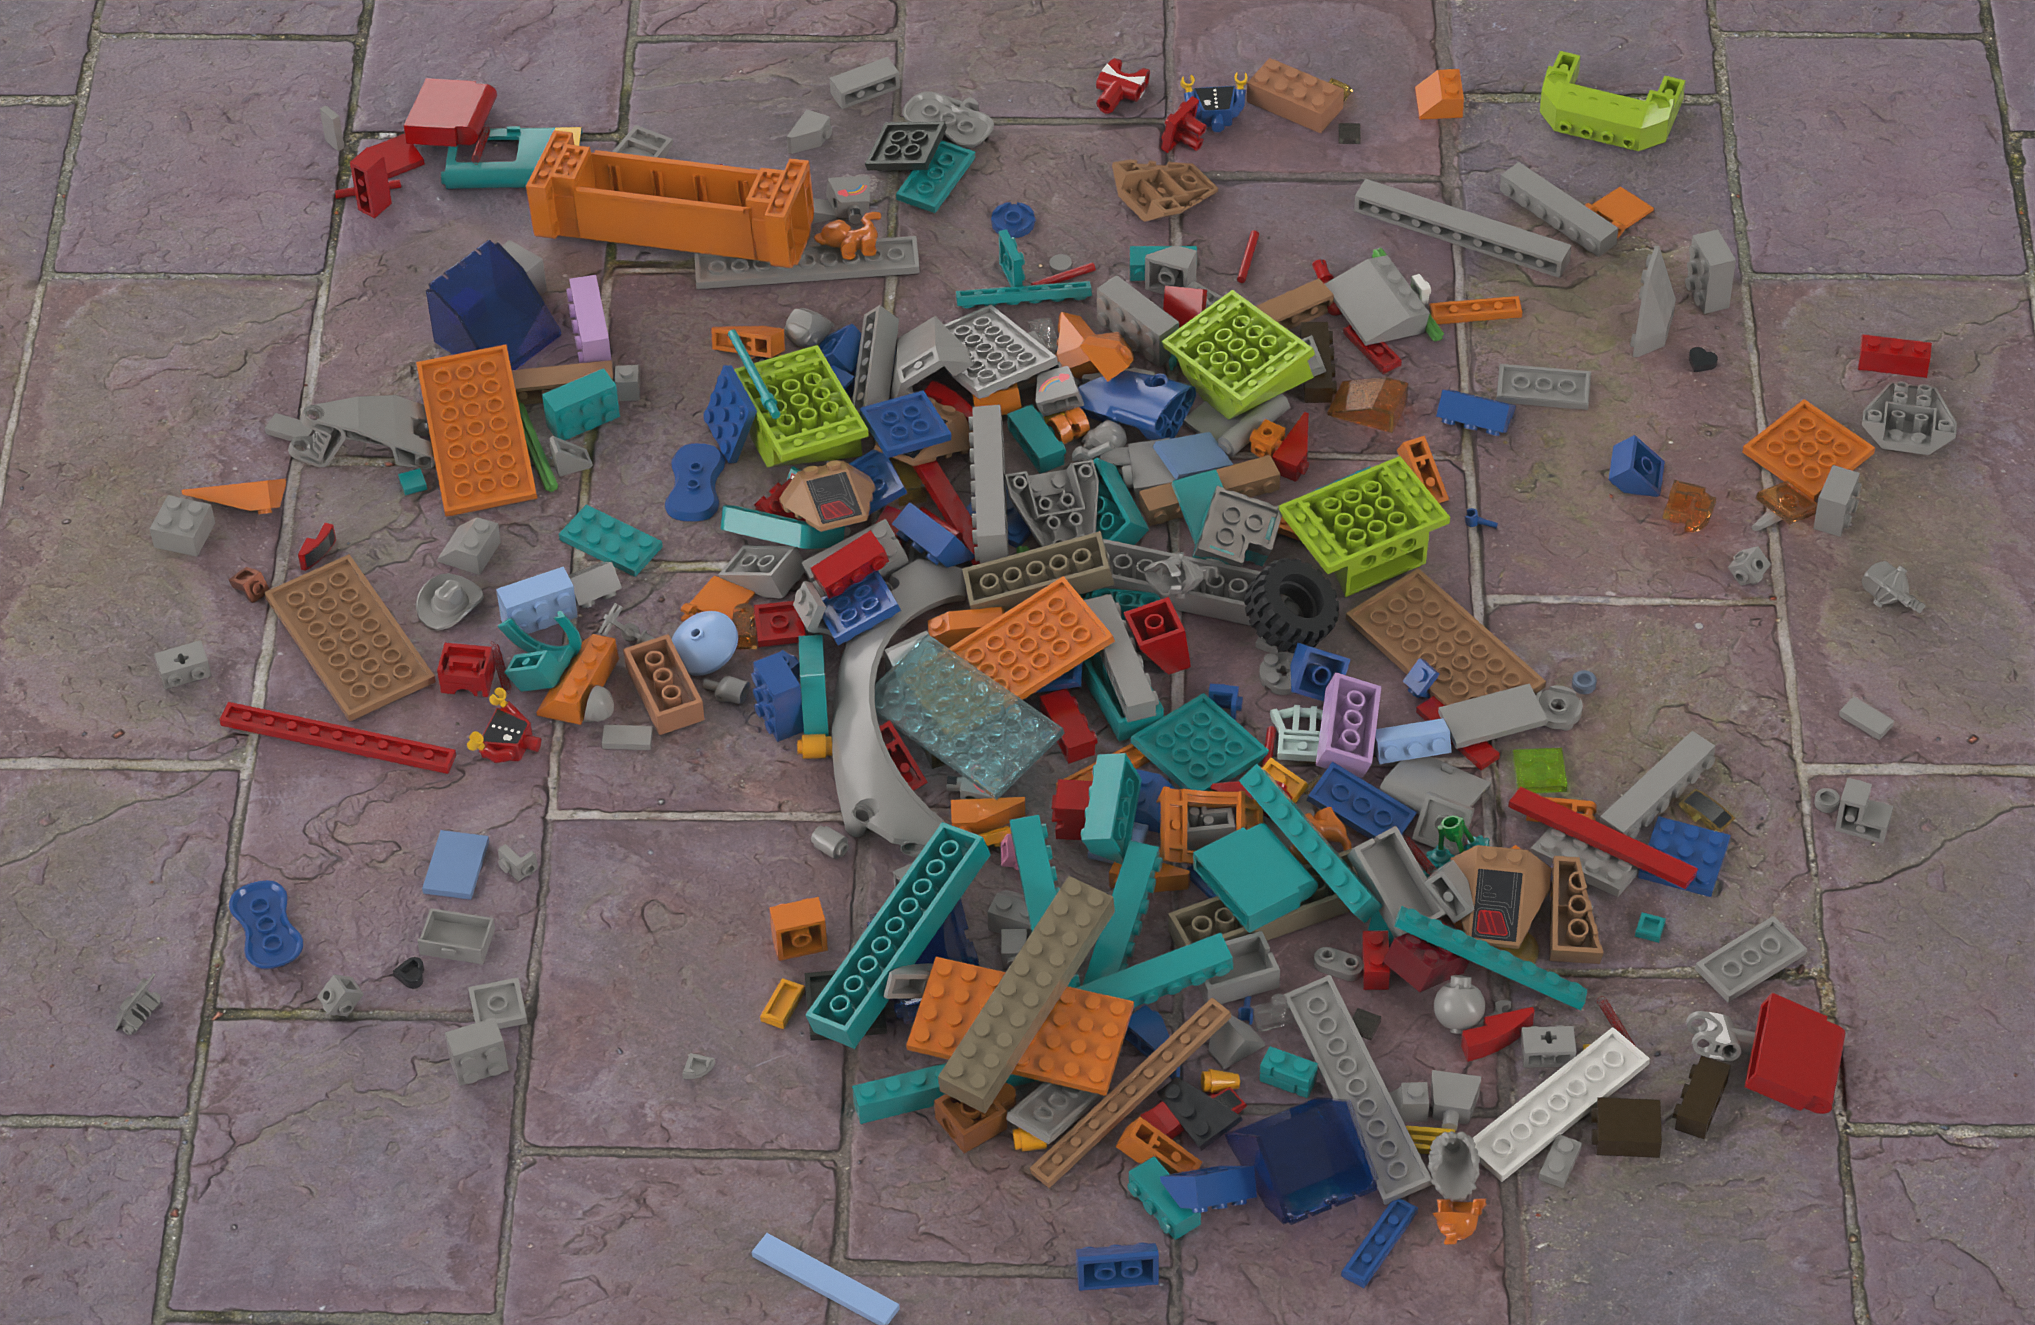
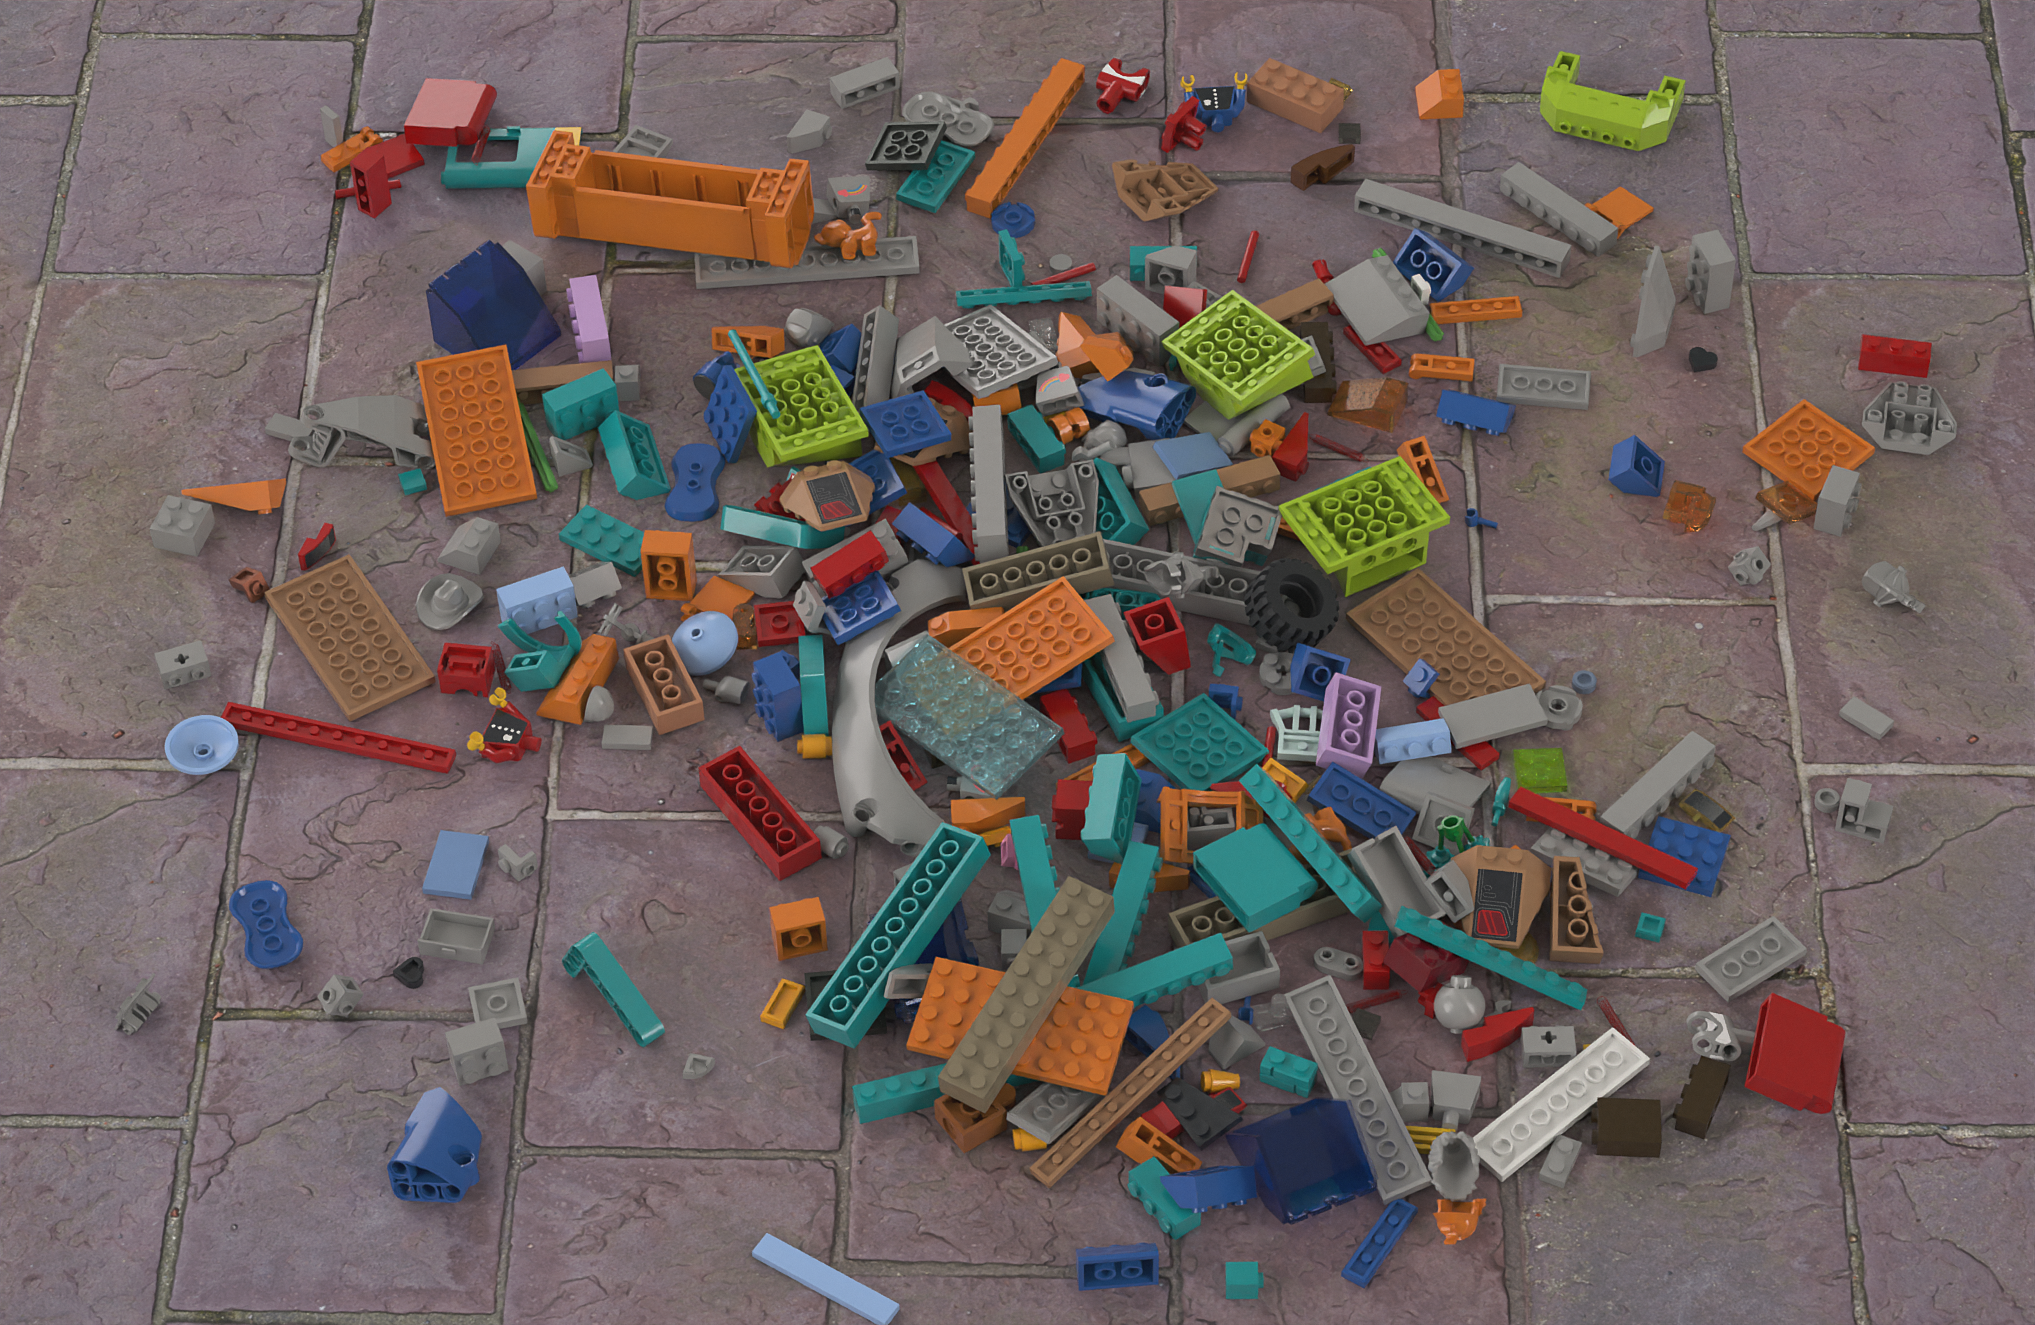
none -> light blue dish [165,715,239,775]
none -> orange plate [320,126,383,173]
none -> blue panel [387,1087,482,1203]
none -> teal beam [562,932,665,1047]
none -> teal slope [598,410,671,500]
none -> orange brick [641,530,697,601]
none -> blue piece [693,351,740,399]
none -> red brick [698,746,822,881]
none -> orange brick [965,58,1085,219]
none -> teal helmet [1207,624,1256,677]
none -> teal brick [1225,1262,1264,1299]
none -> reddish brown slope [1291,144,1355,191]
none -> red piece [1308,434,1369,462]
none -> red piece [1346,989,1408,1014]
none -> blue slope [1393,228,1474,302]
none -> orange plate [1409,353,1475,381]
none -> red tile [1417,982,1444,1019]
none -> teal hand [1491,777,1511,827]

